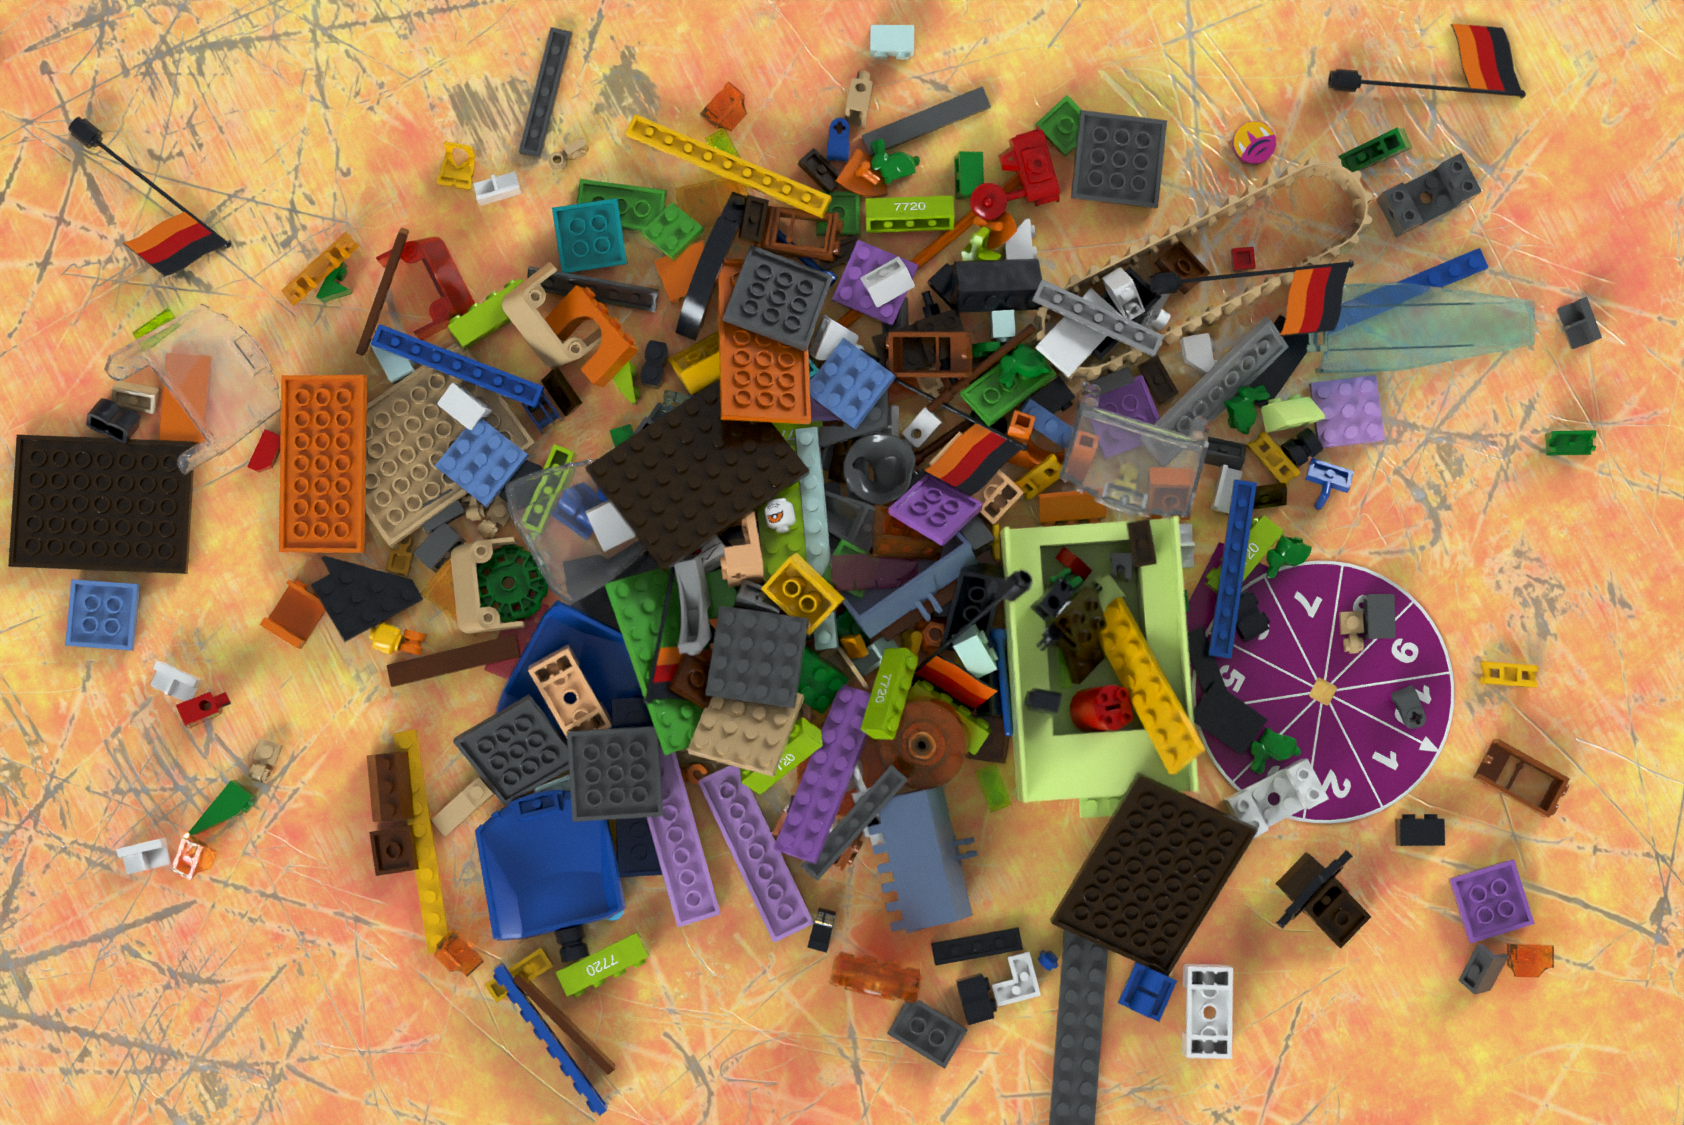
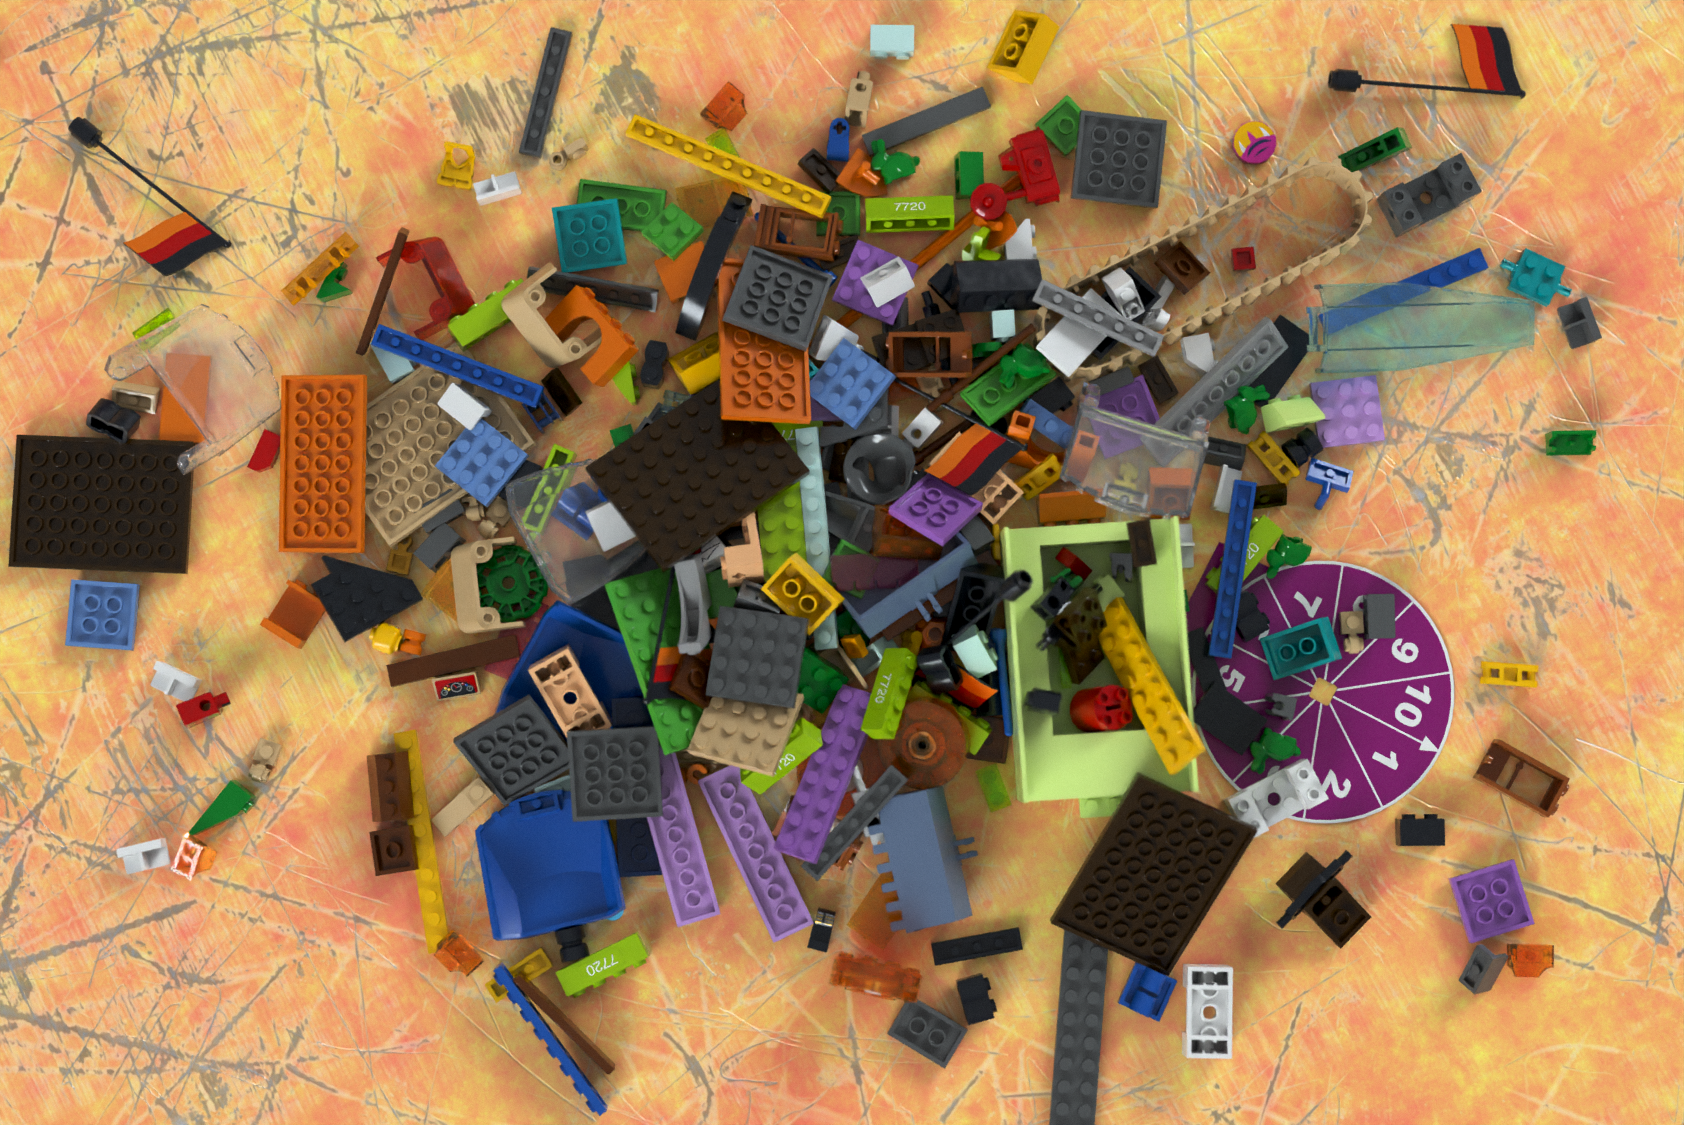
dark brown plate [738,195,769,244] -> none
white head [764,498,796,533] -> none
white plate [991,951,1041,1007] -> none
blue plate [1038,950,1058,971] -> none
flag [1149,259,1354,336] -> none
dark grey piece [1391,685,1426,729] -> none
none -> slope [432,672,481,701]
none -> clear yellow piece [847,871,903,950]
none -> black brick [917,644,963,694]
none -> yellow slope [987,10,1059,85]
none -> teal slope [1260,617,1342,680]
none -> dark grey hinge [1264,693,1297,721]
none -> teal plate [1500,248,1572,307]

